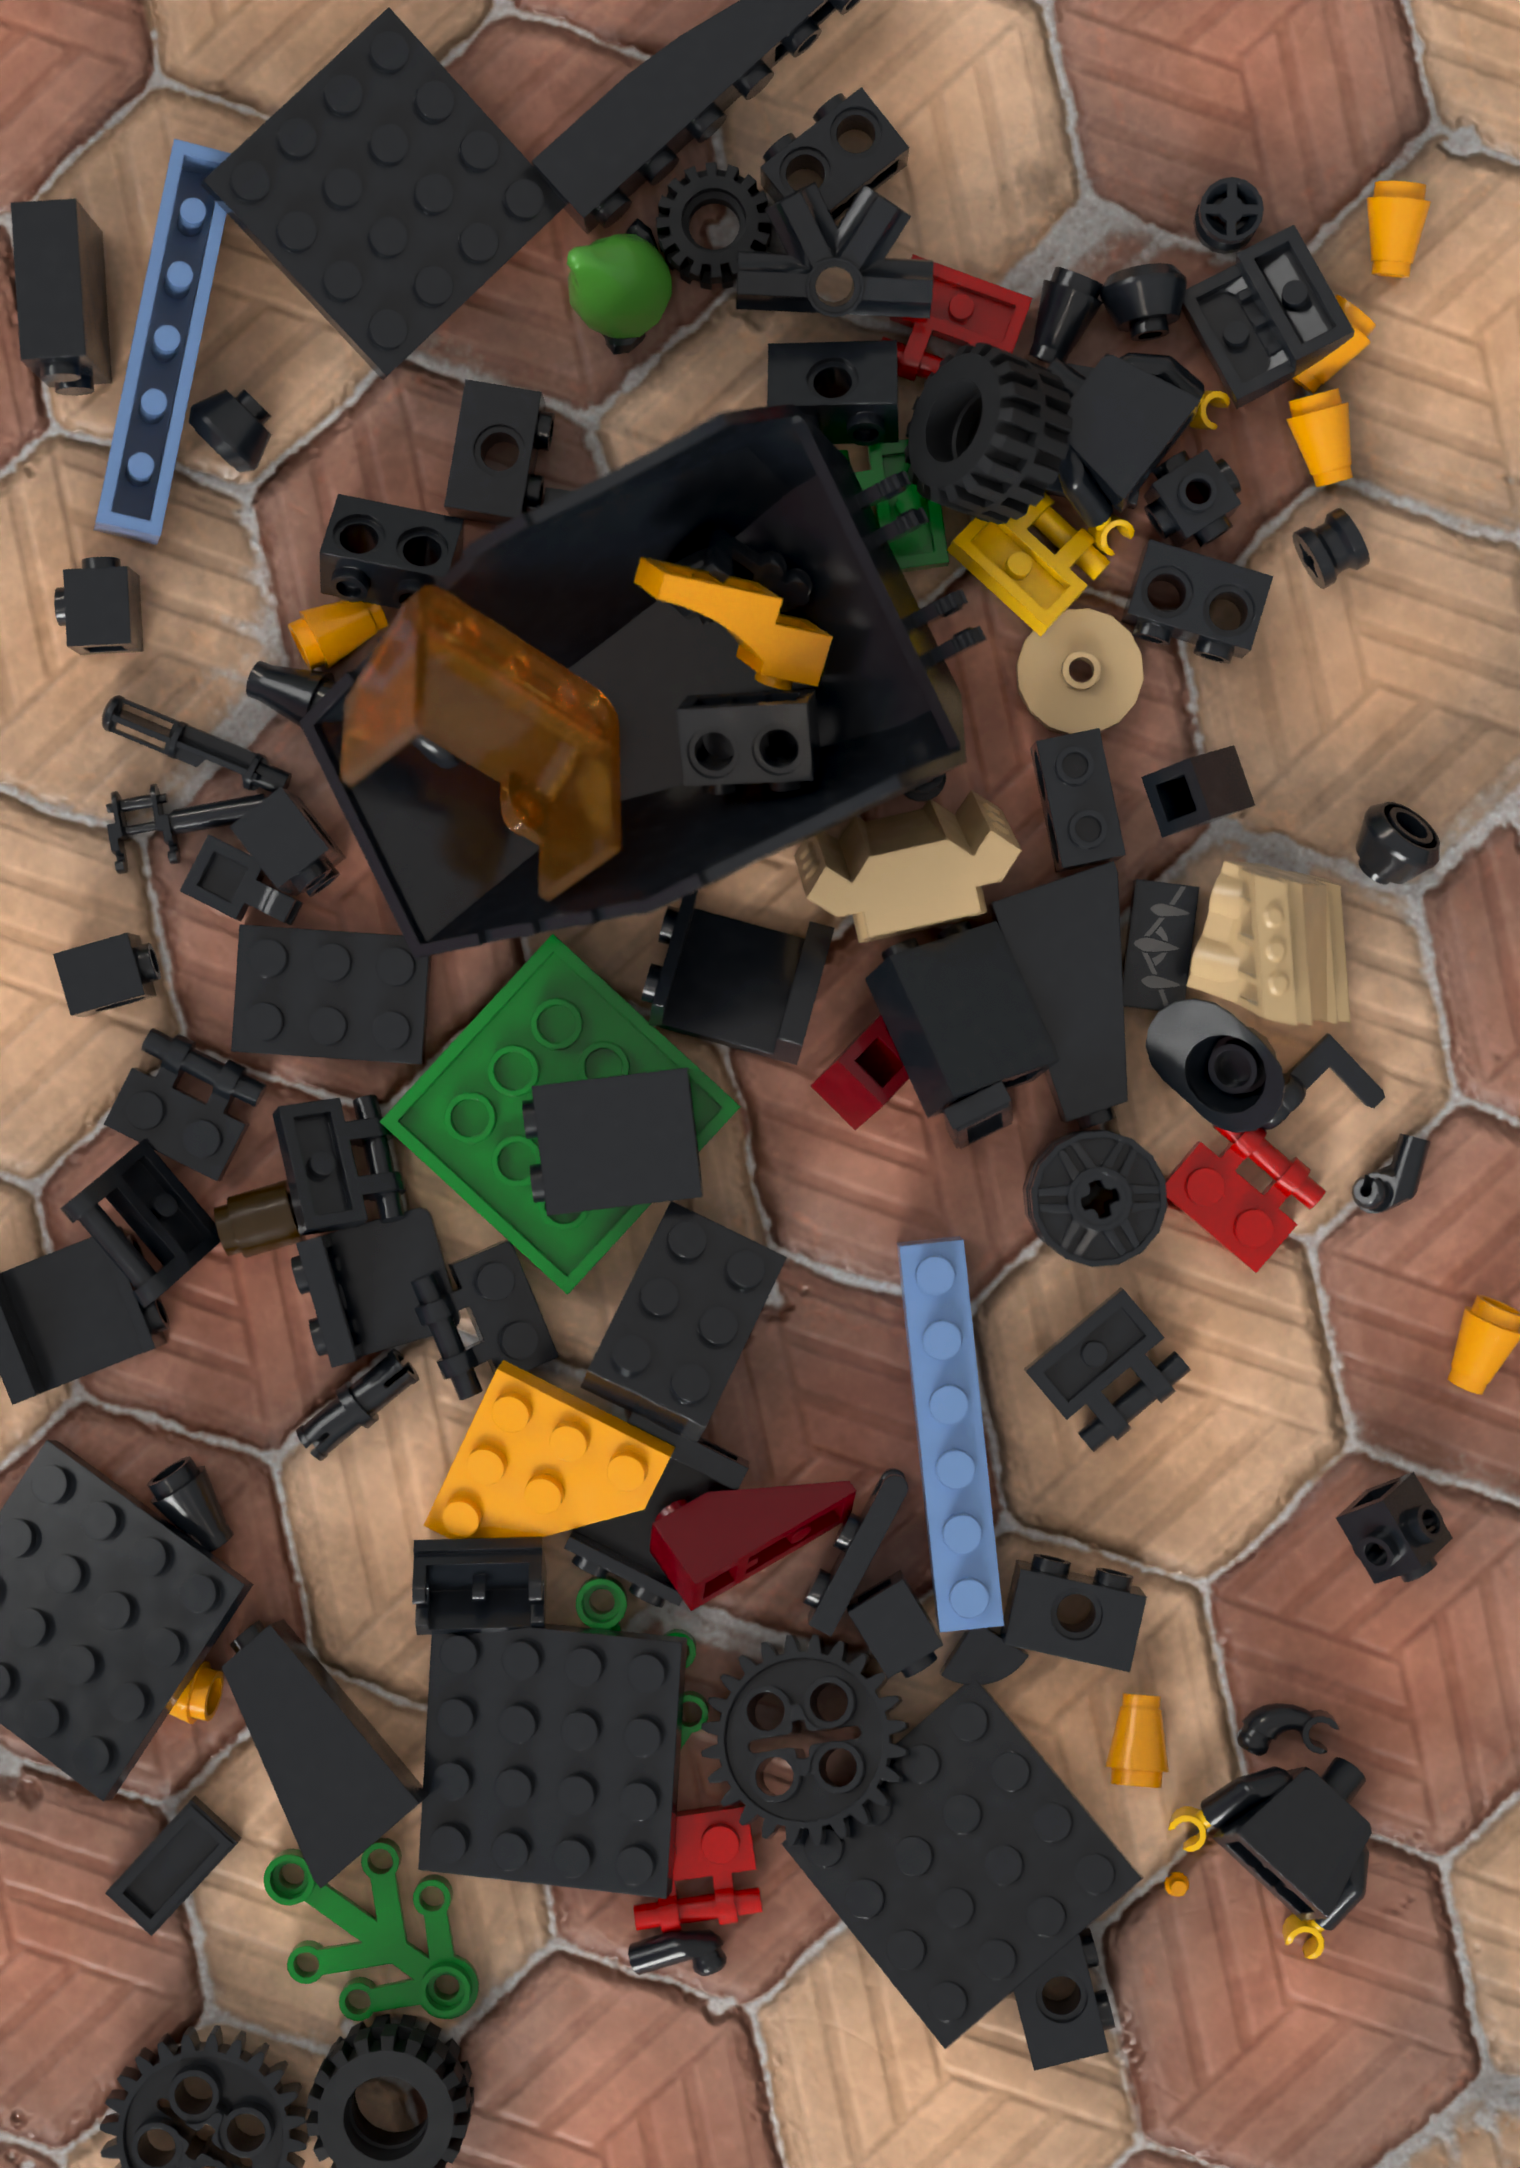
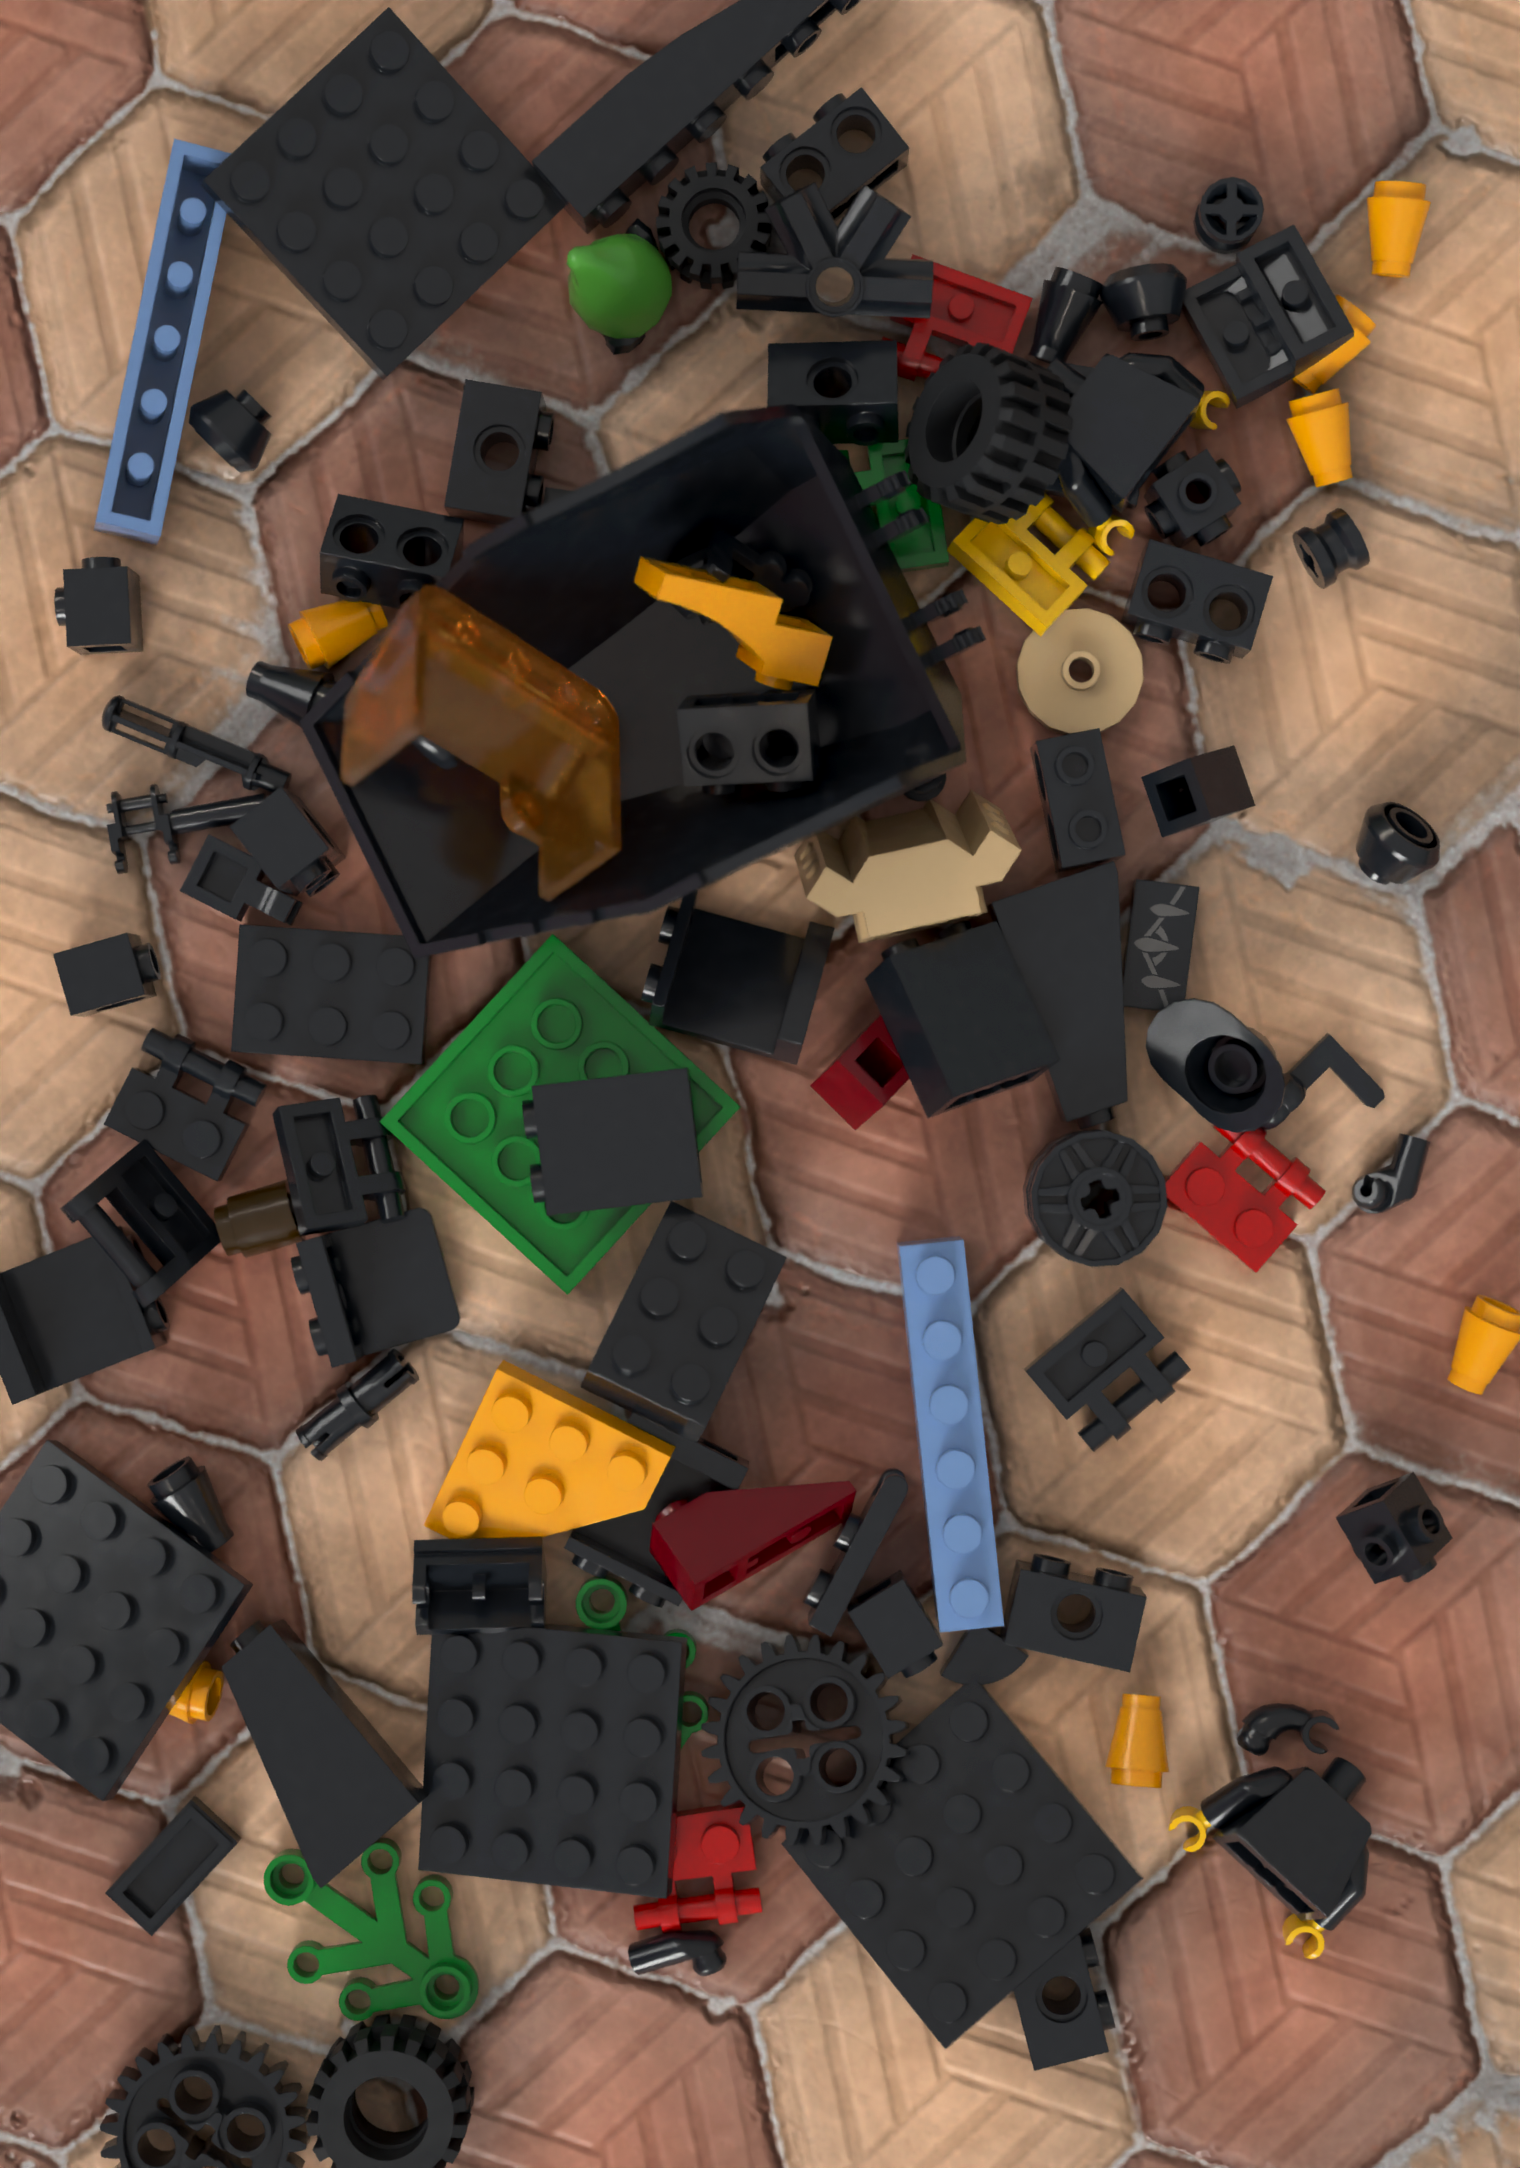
black brick [10,198,112,396] -> none
black plate [410,1240,559,1400] -> none
black tile [943,1081,1013,1149] -> none
light orange piece [1164,1872,1189,1897] -> none
tan slope [1187,861,1351,1026] -> none

